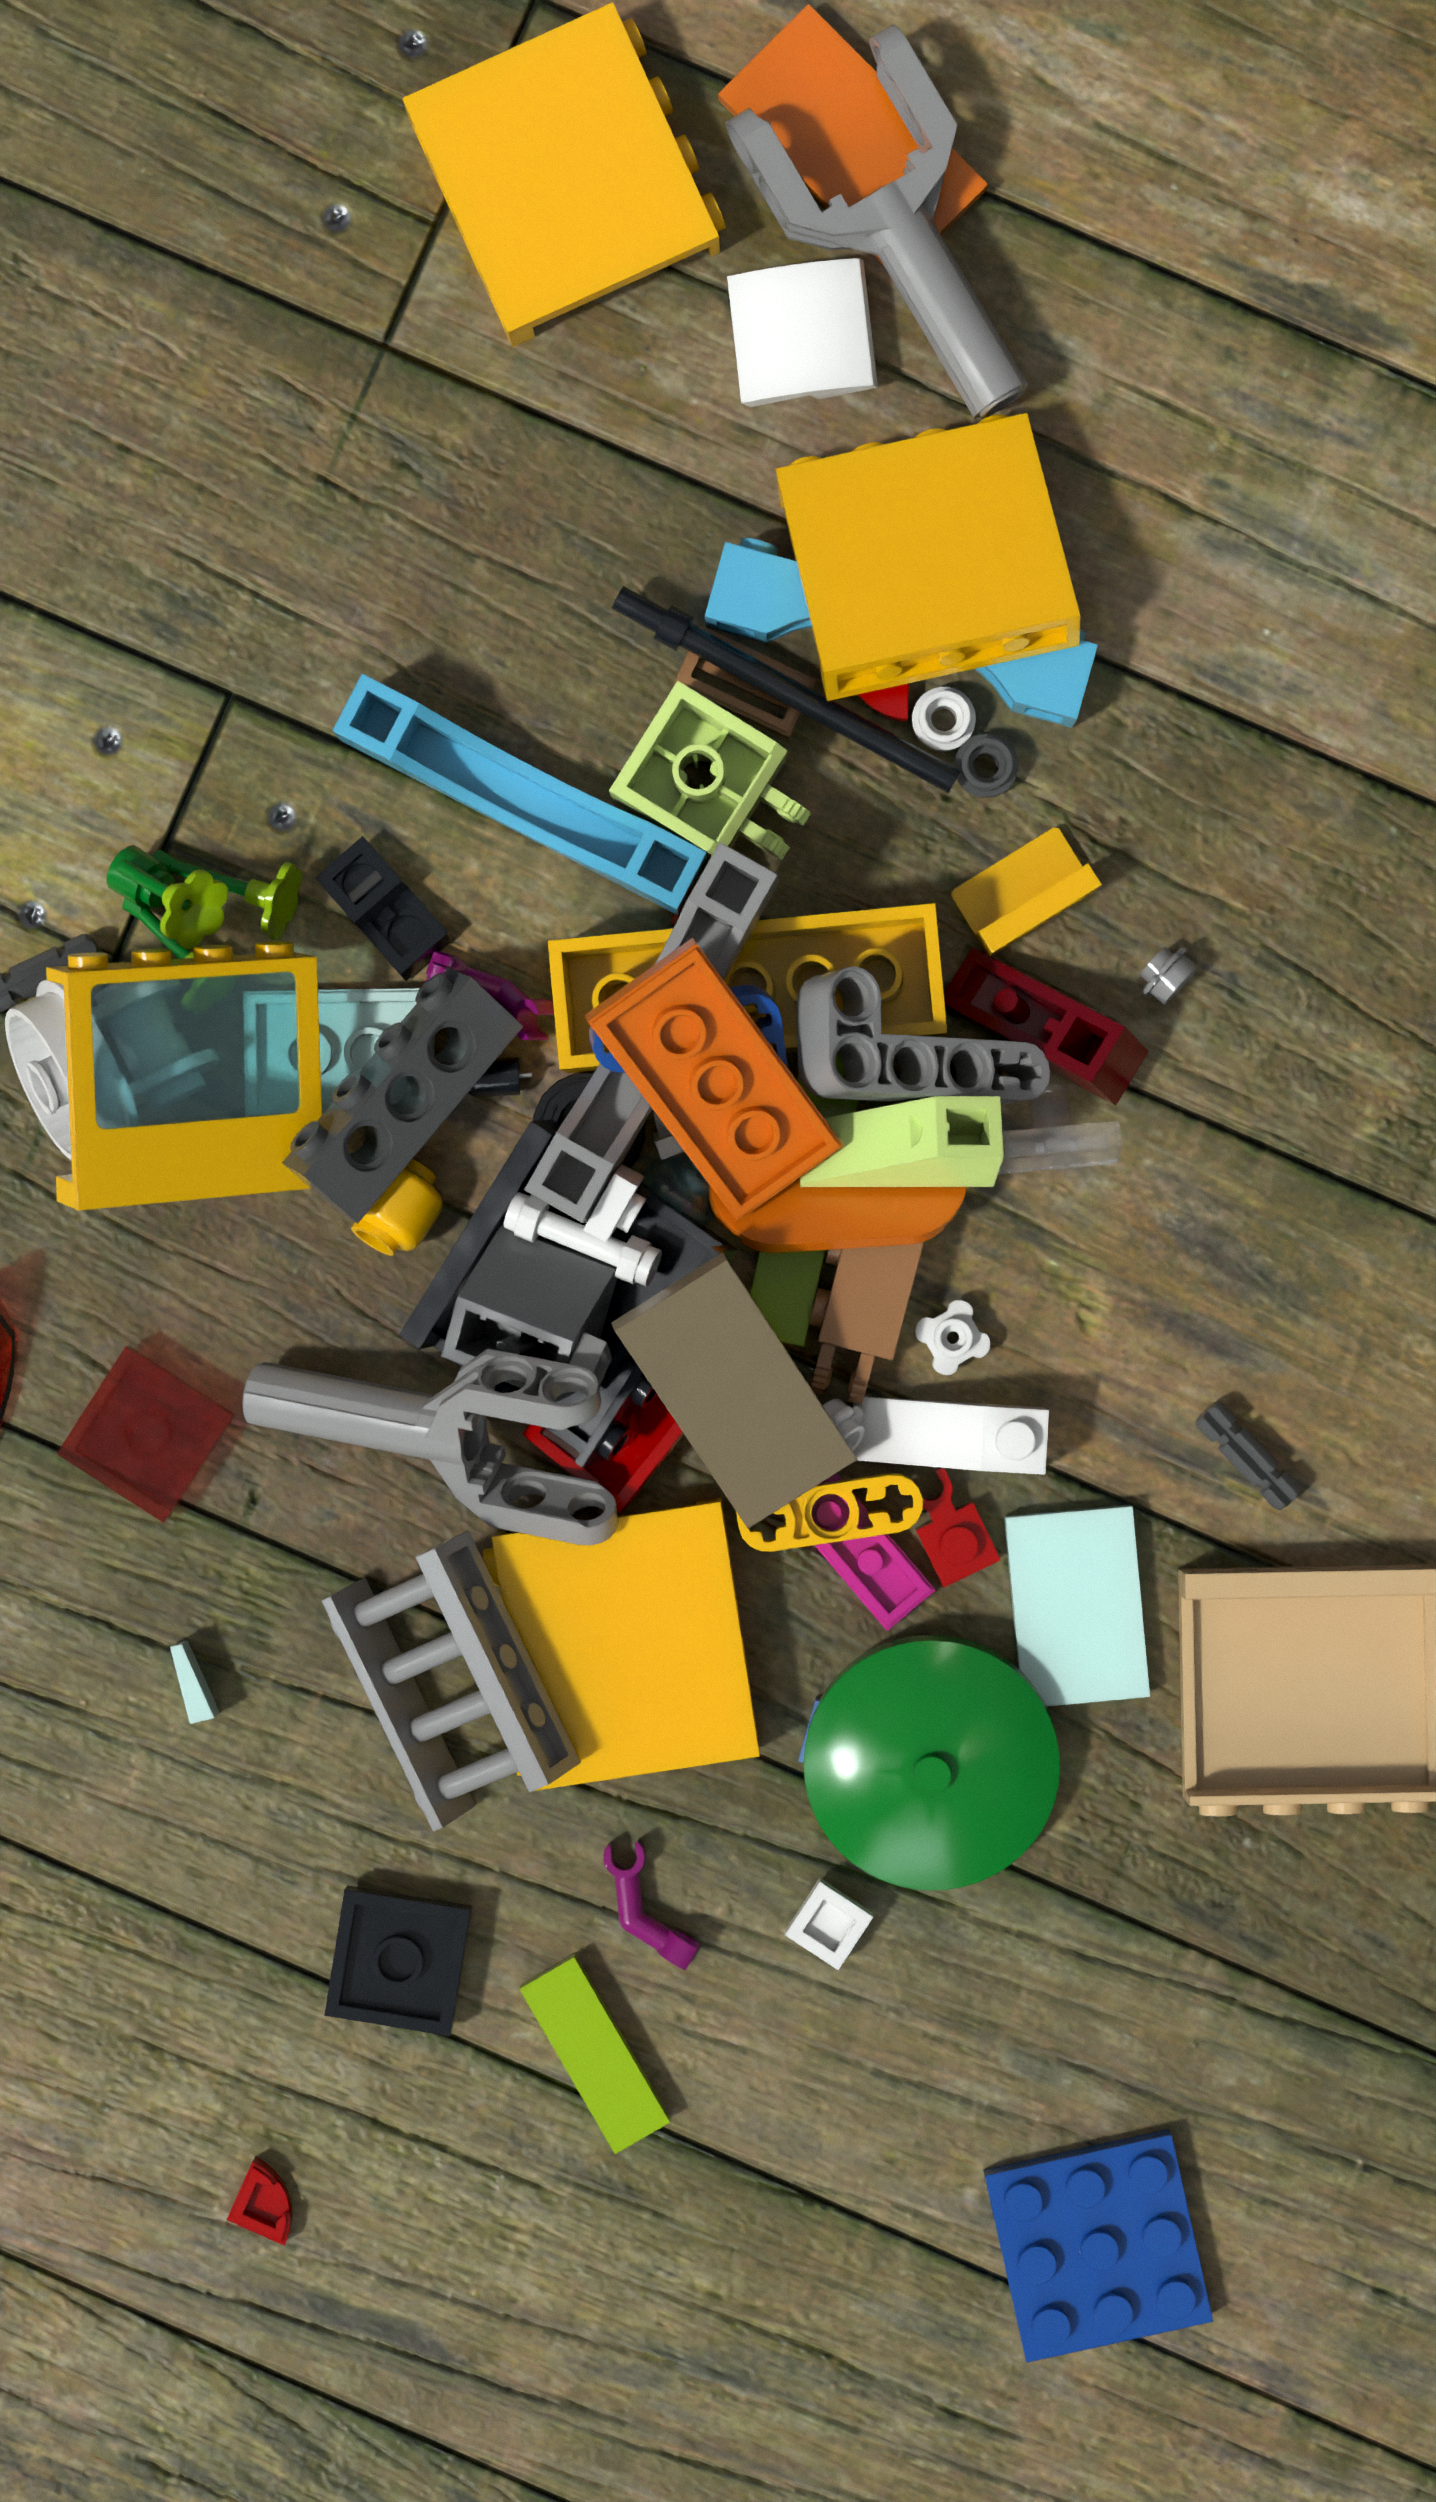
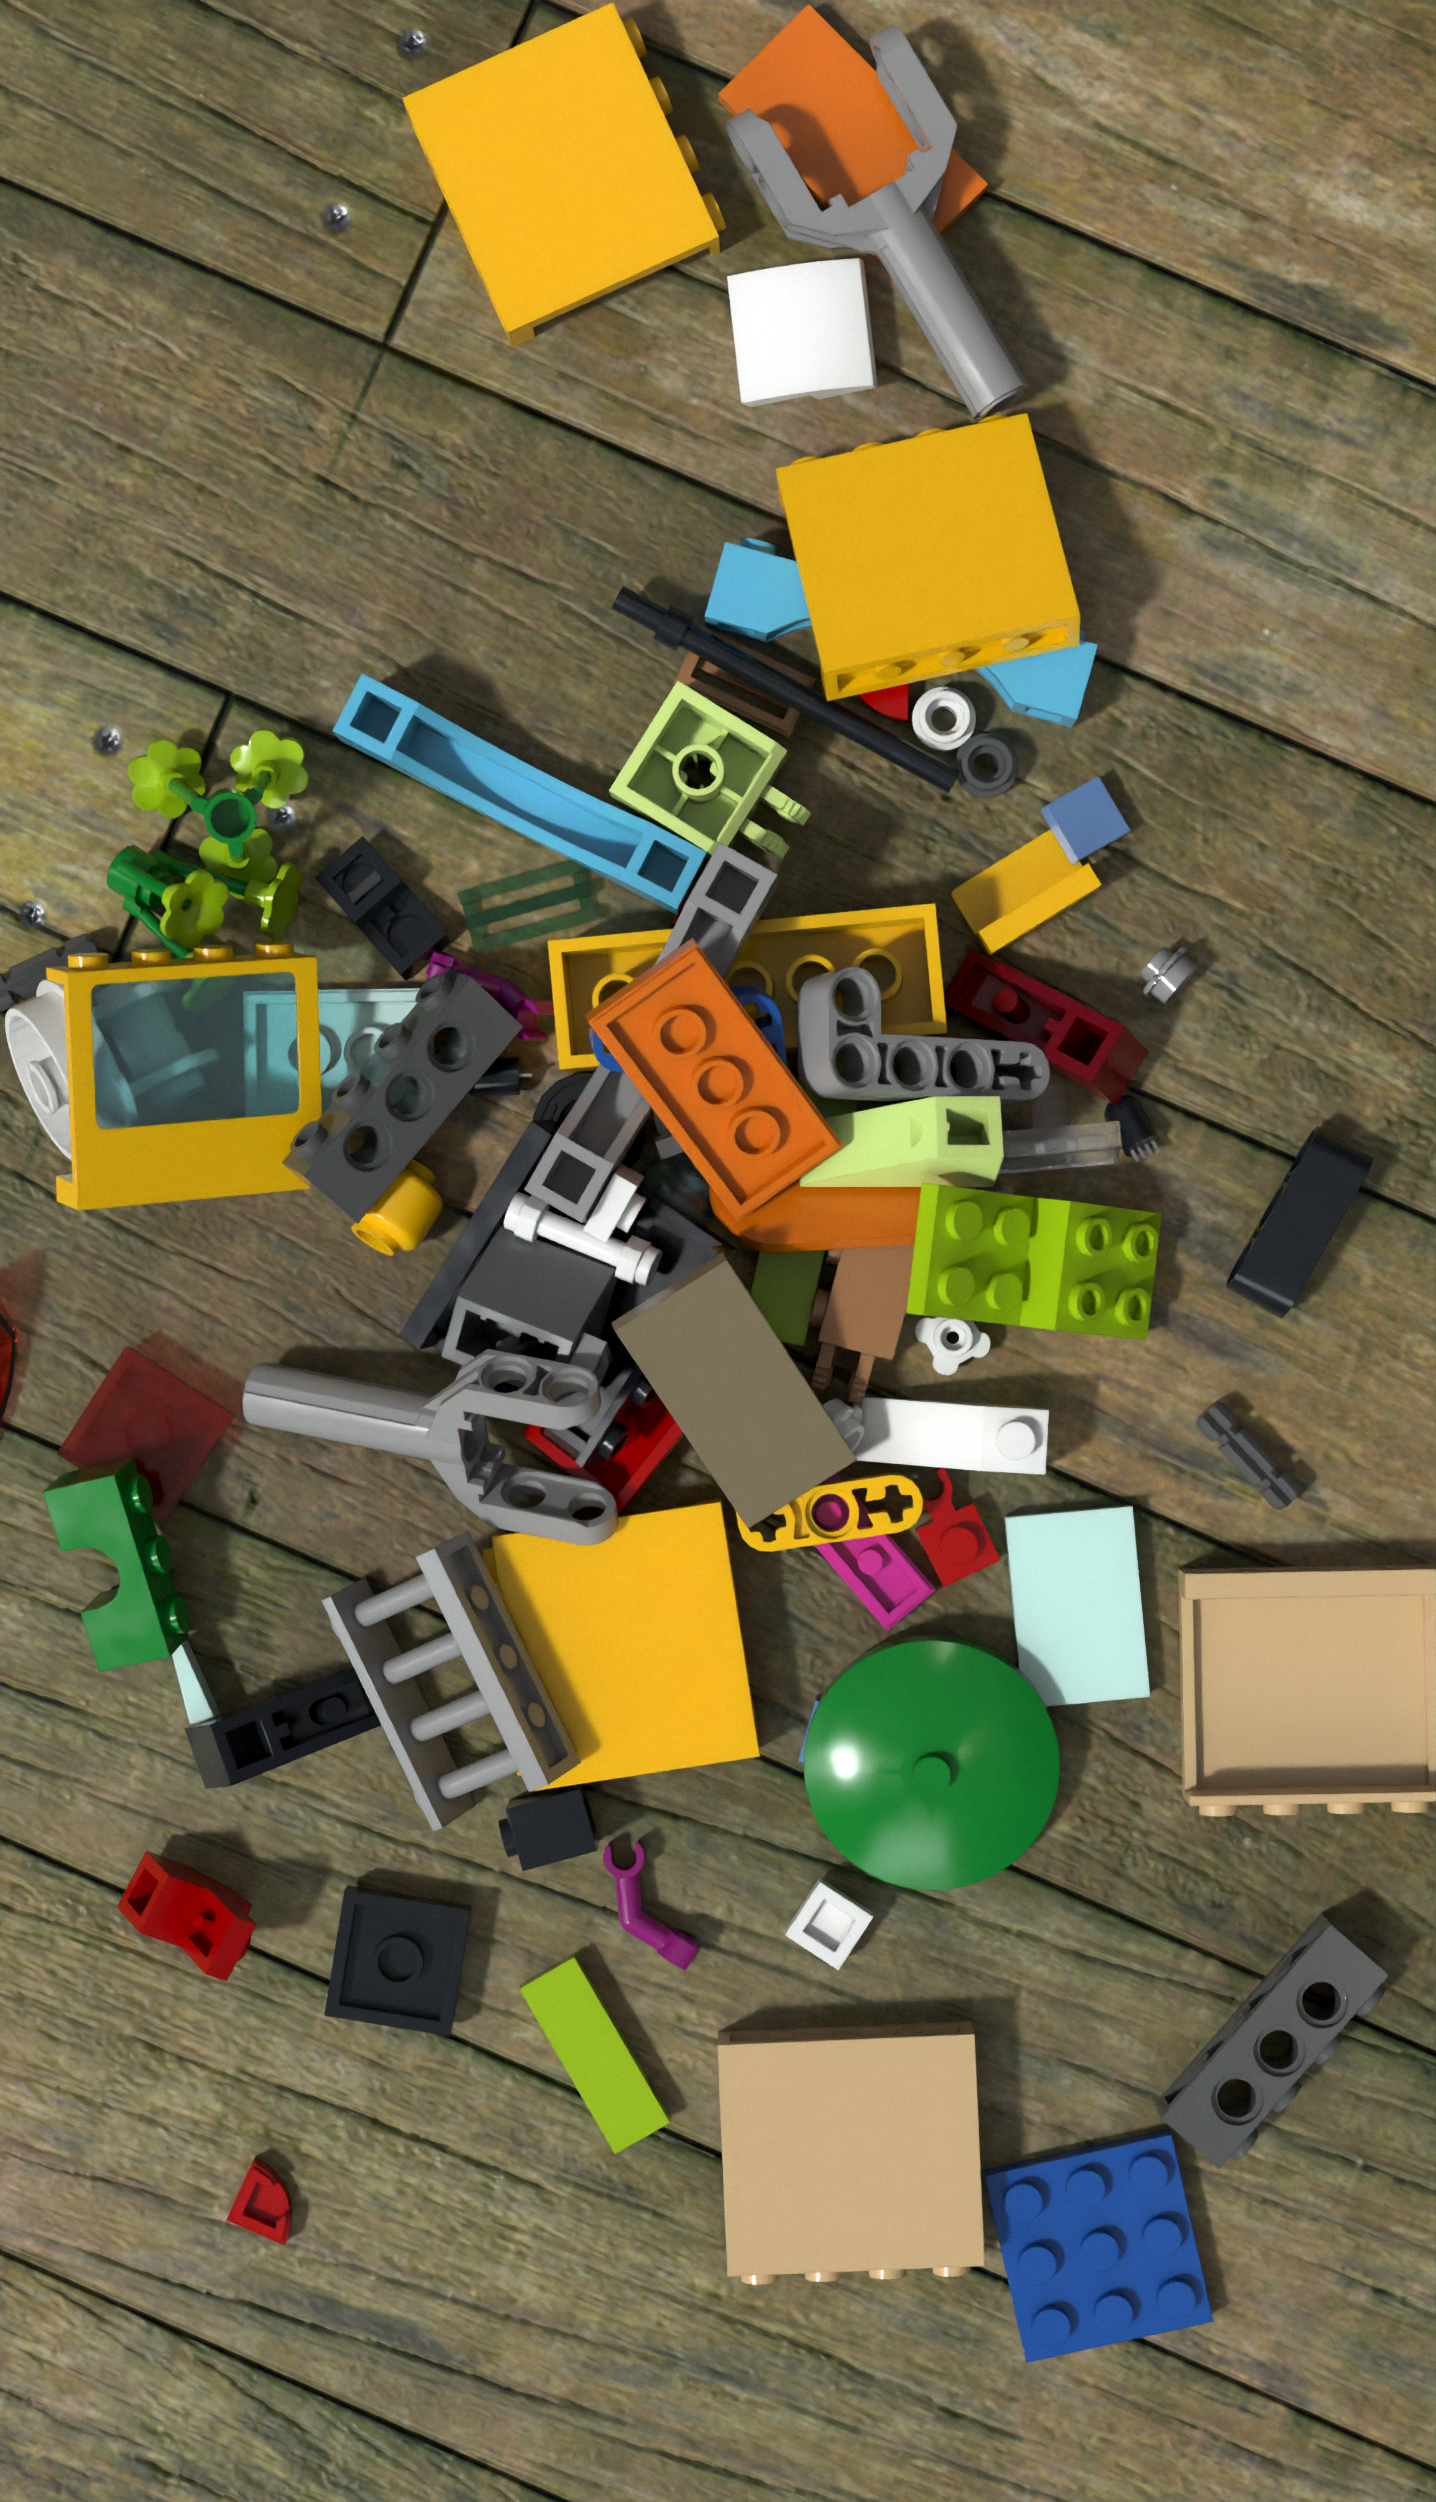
none -> green arch [43,1457,190,1672]
none -> red brick [117,1851,256,1982]
none -> lime plant [127,728,310,900]
none -> black slope [185,1667,381,1789]
none -> clear green tile [458,860,598,955]
none -> black brick [499,1783,600,1871]
none -> tan panel [717,2021,985,2285]
none -> lime piece [906,1183,1162,1341]
none -> medium blue tile [1040,776,1131,865]
none -> black piece [1104,1095,1160,1163]
none -> dark grey brick [1155,1913,1389,2169]
none -> black beam [1225,1126,1373,1319]

